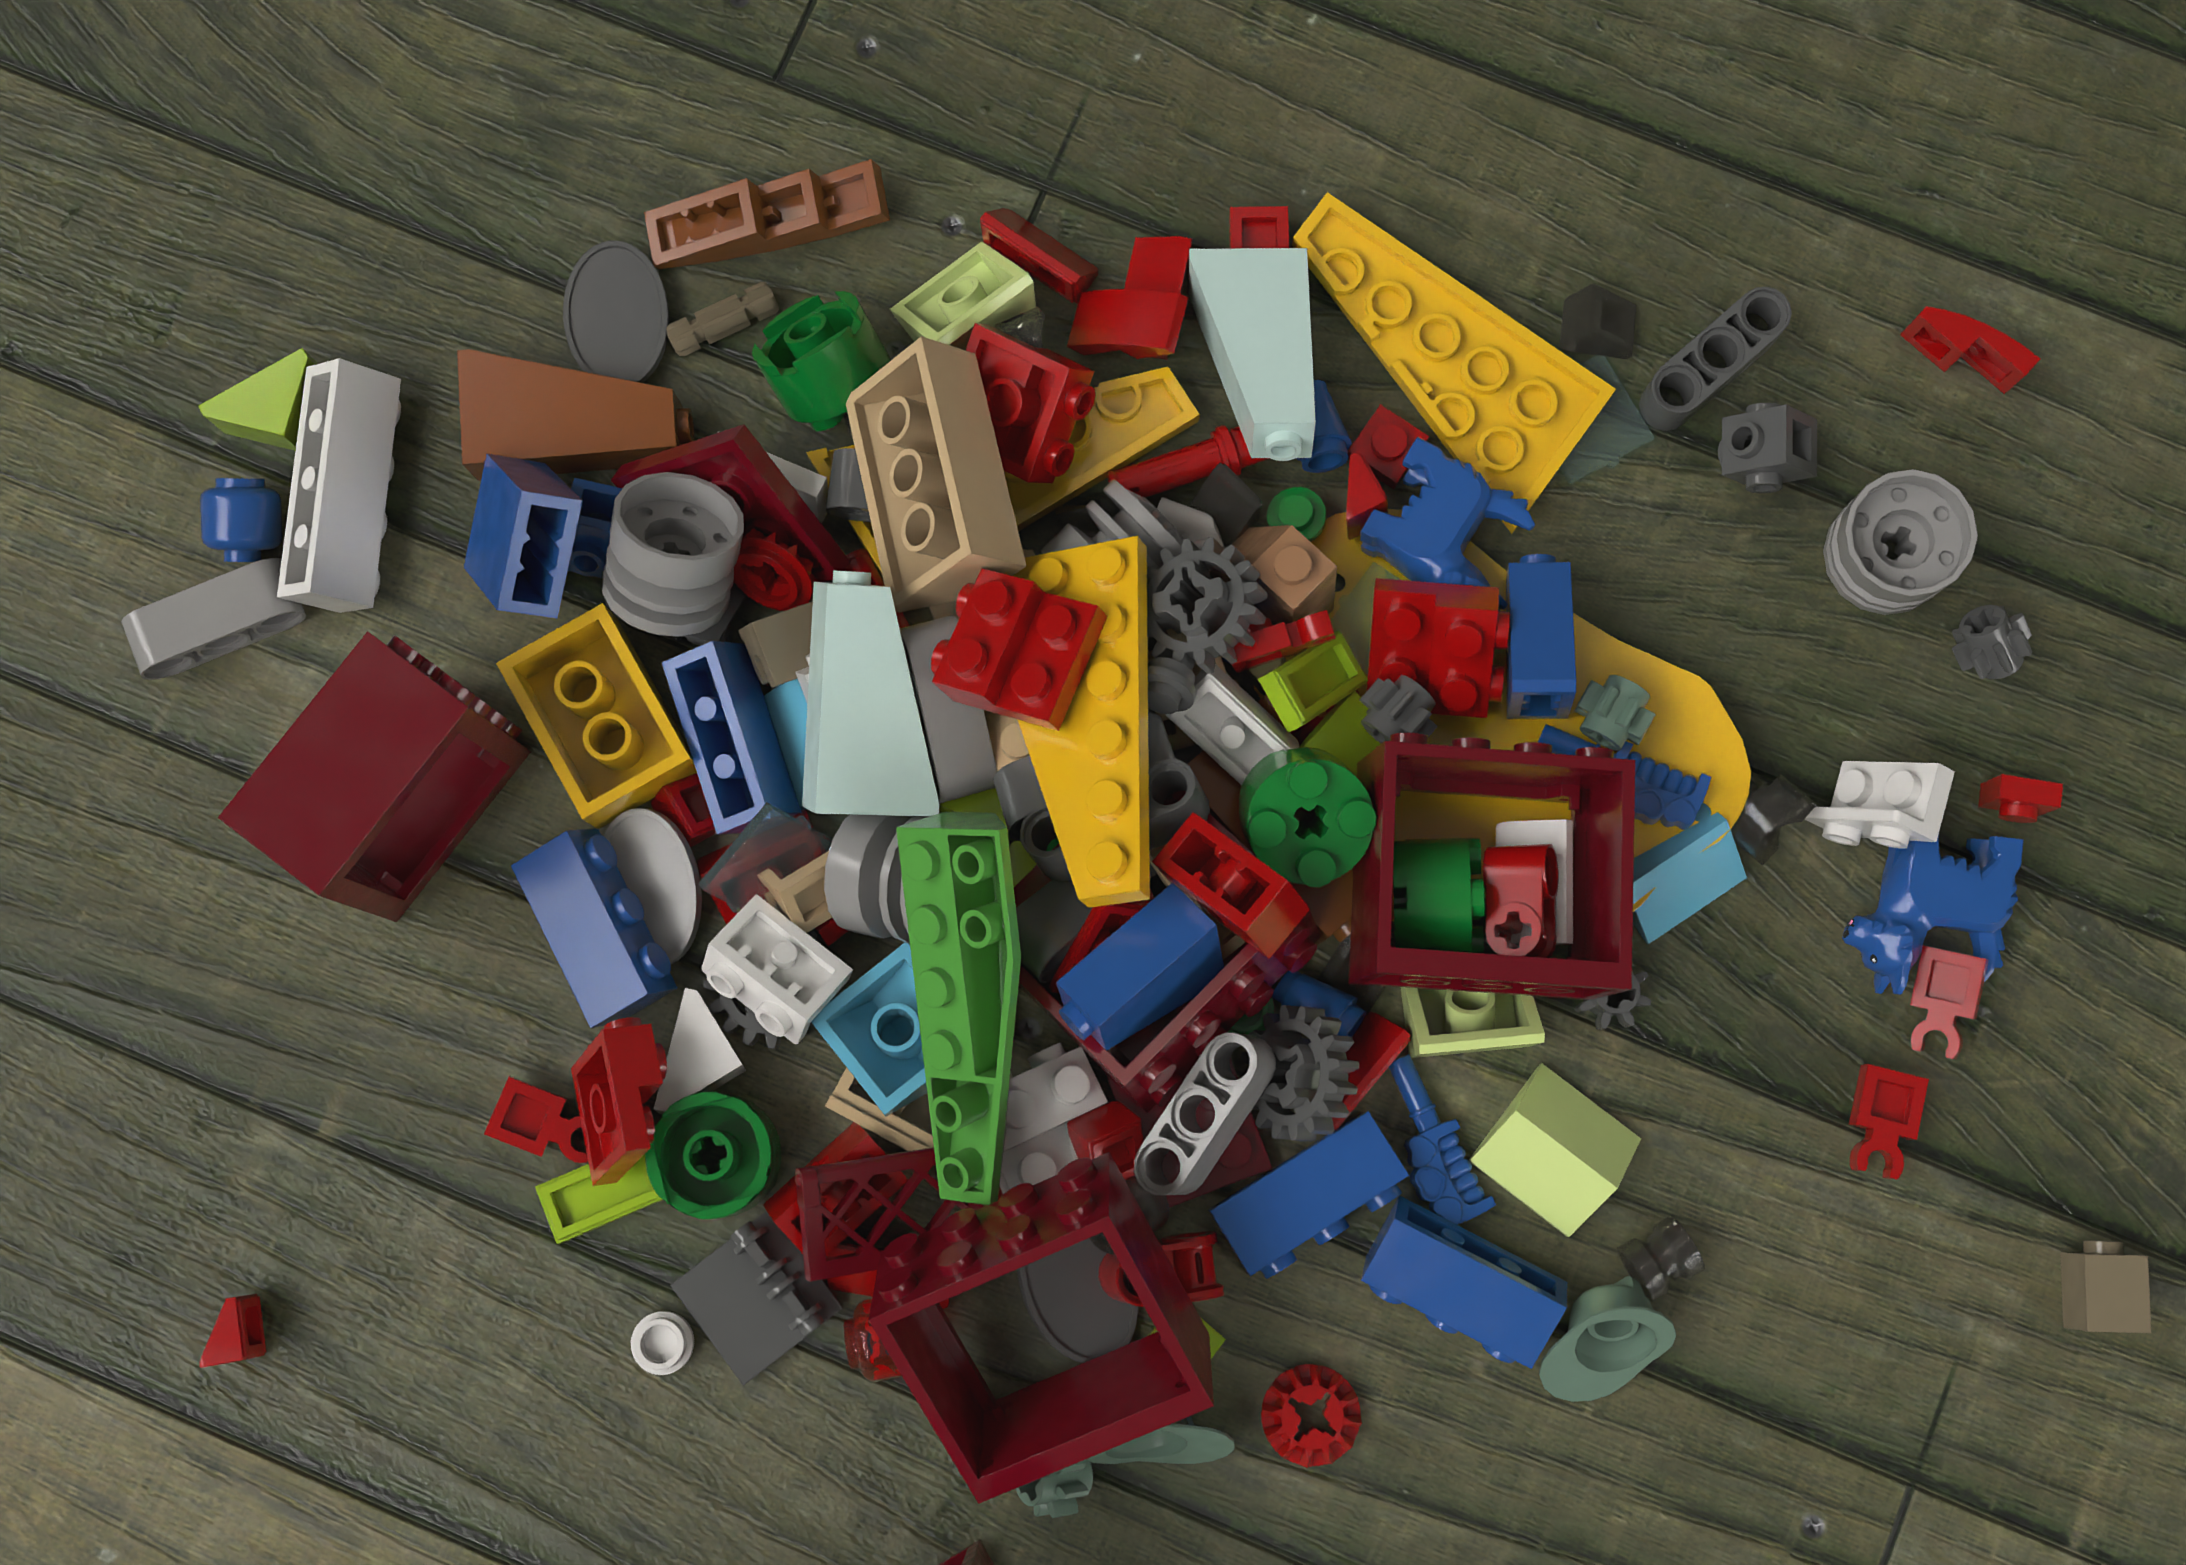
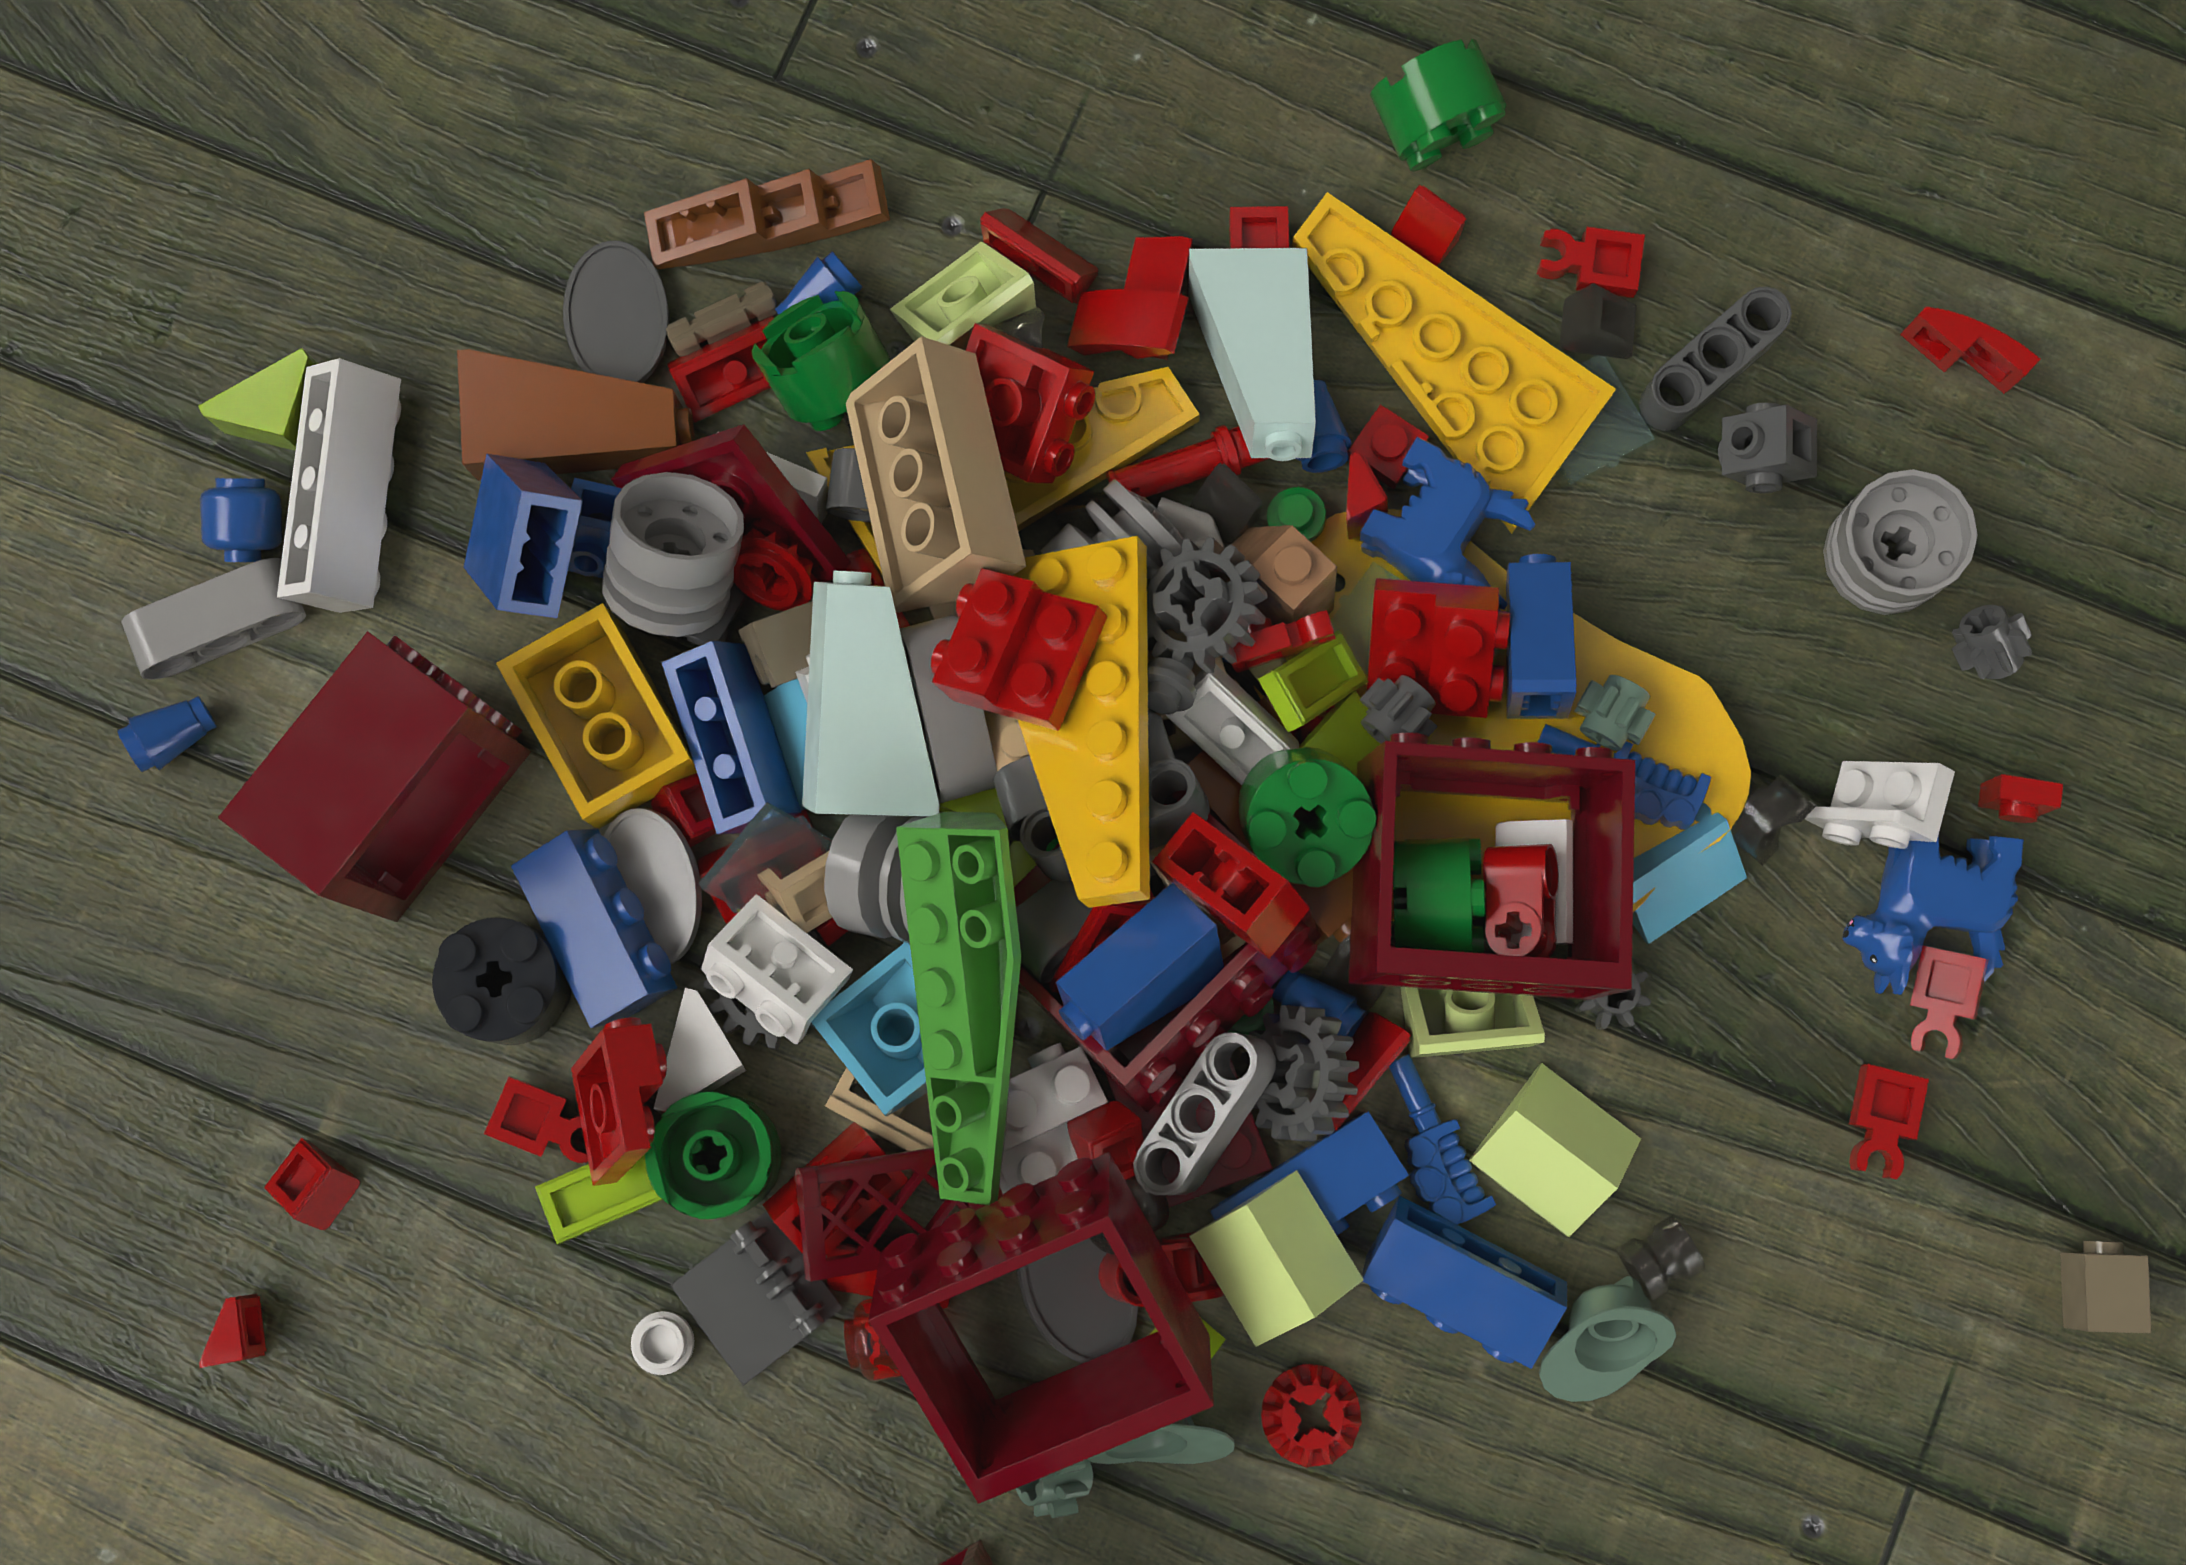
none -> blue cone [117,696,217,772]
none -> red slope [264,1138,360,1230]
none -> black brick [432,917,572,1045]
none -> red slope [667,316,774,422]
none -> blue cone [775,251,863,315]
none -> yellowish green slope [1189,1170,1364,1347]
none -> green brick [1370,39,1506,172]
none -> red slope [1391,185,1466,267]
none -> red plate [1536,226,1645,298]

